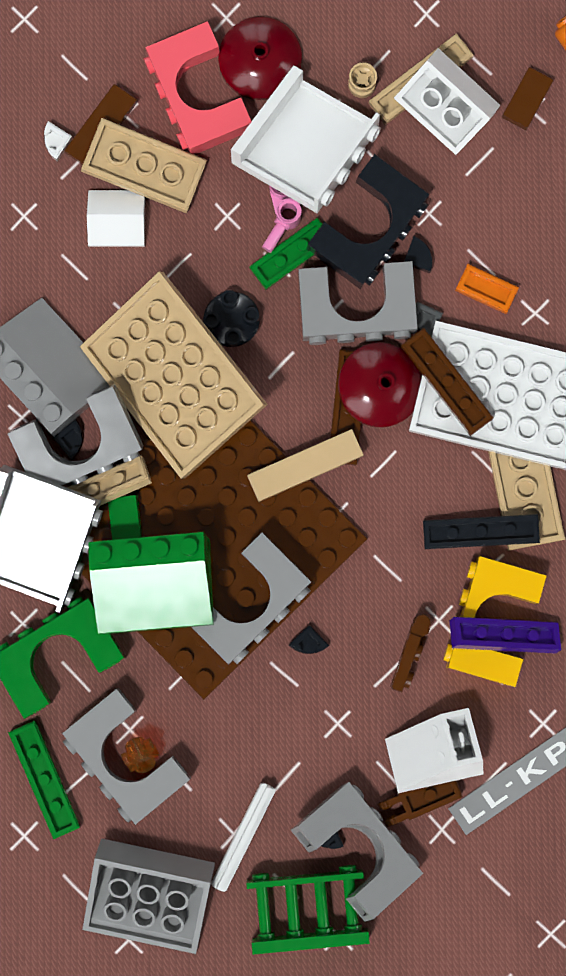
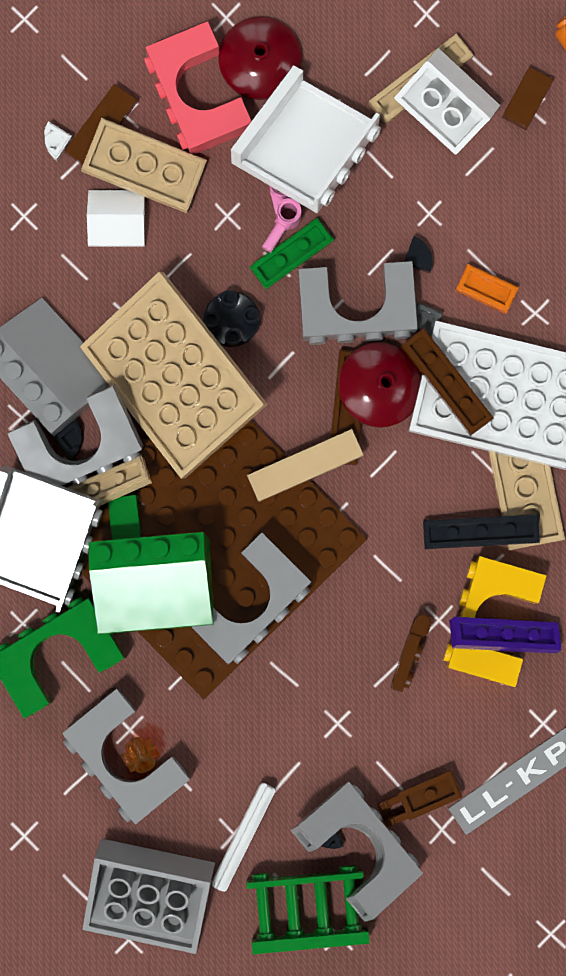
green tile [8,721,81,840] -> none
black tile [288,625,329,654] -> none
black arch [307,154,429,289] -> none
tan wheel [348,63,377,98] -> none
white slope [385,708,483,793] -> none

